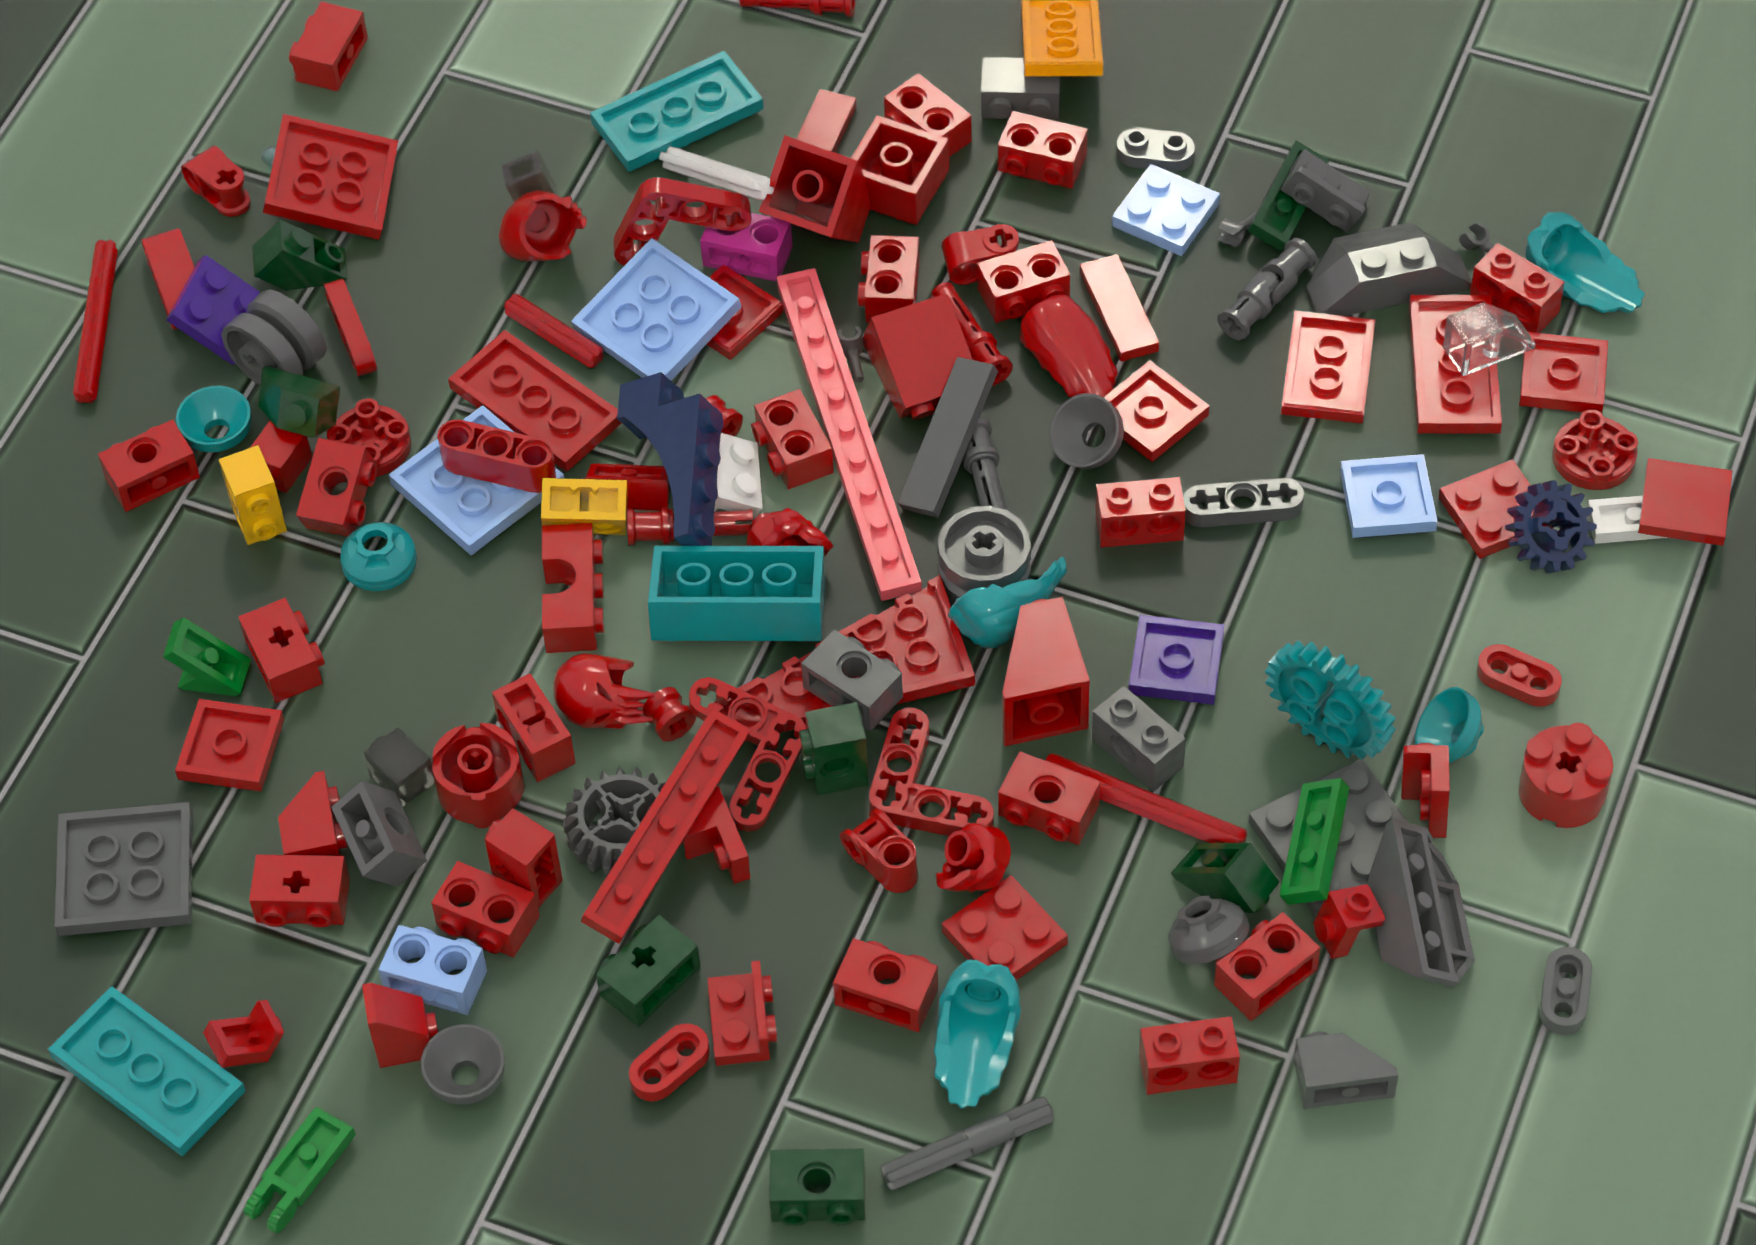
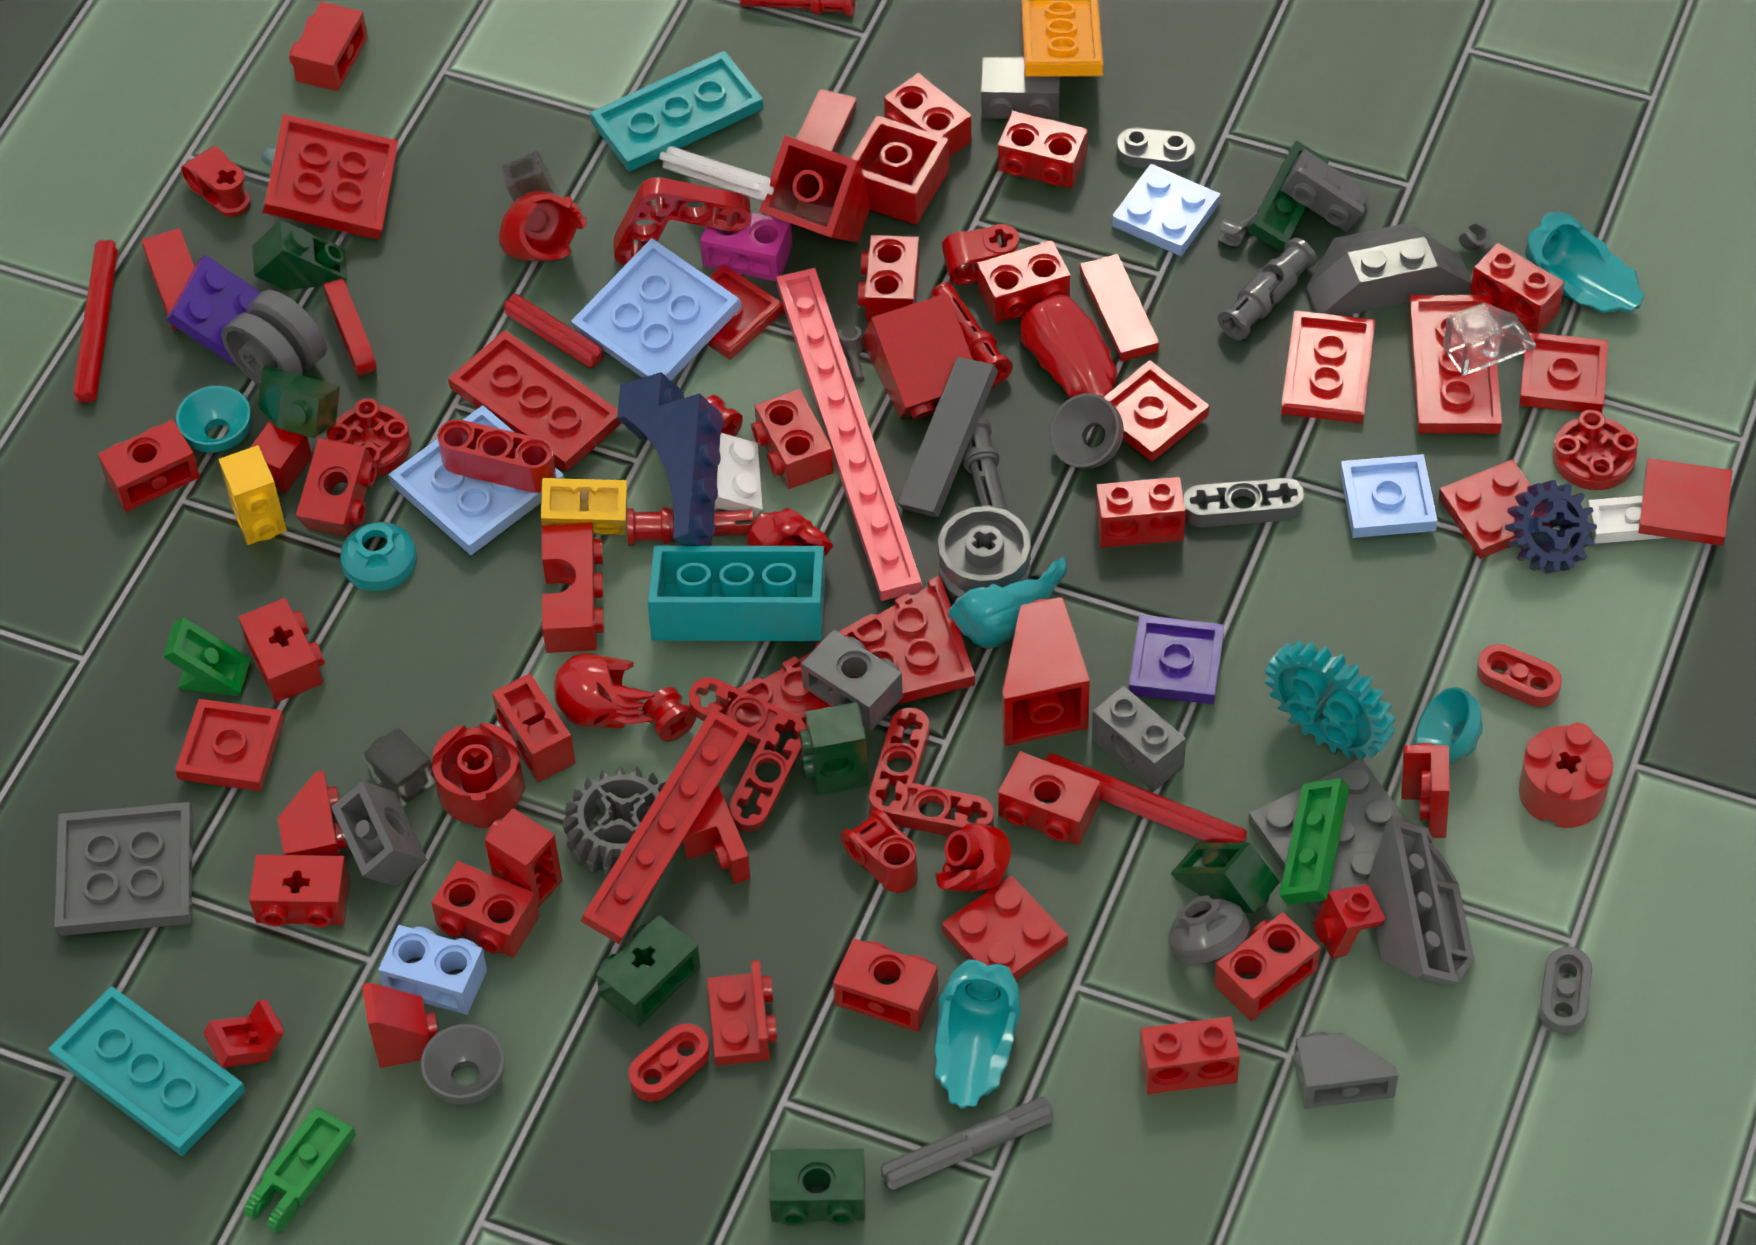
red slope [585,463,671,511] -> none

